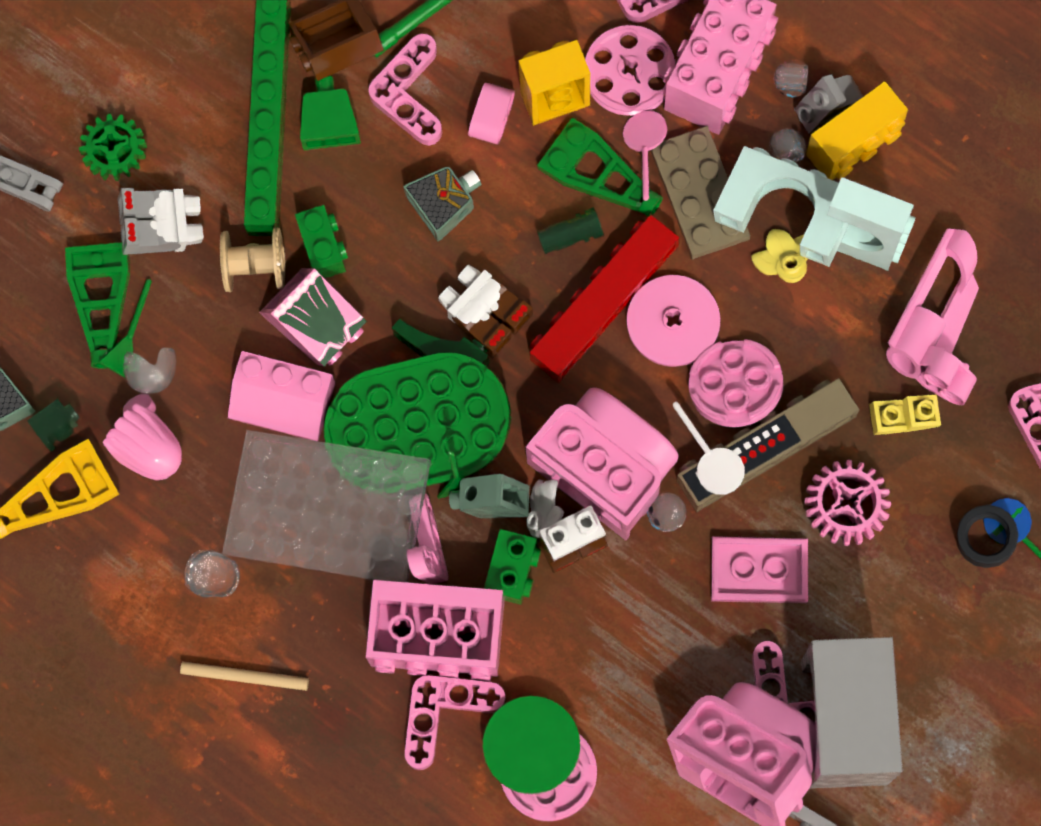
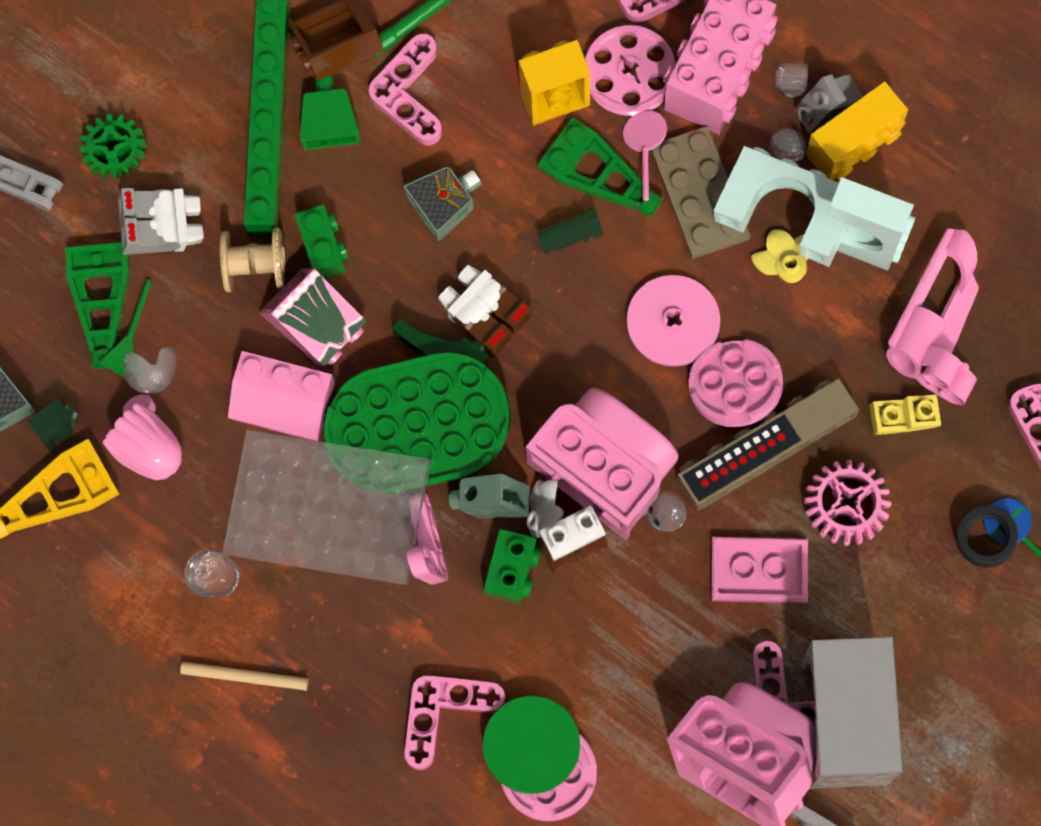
bright pink brick [366,580,504,681] -> none
green piece [437,451,465,499] -> none
bright pink beam [468,82,515,145] -> none
red brick [529,215,679,383] -> none
white piece [673,402,744,495] -> none

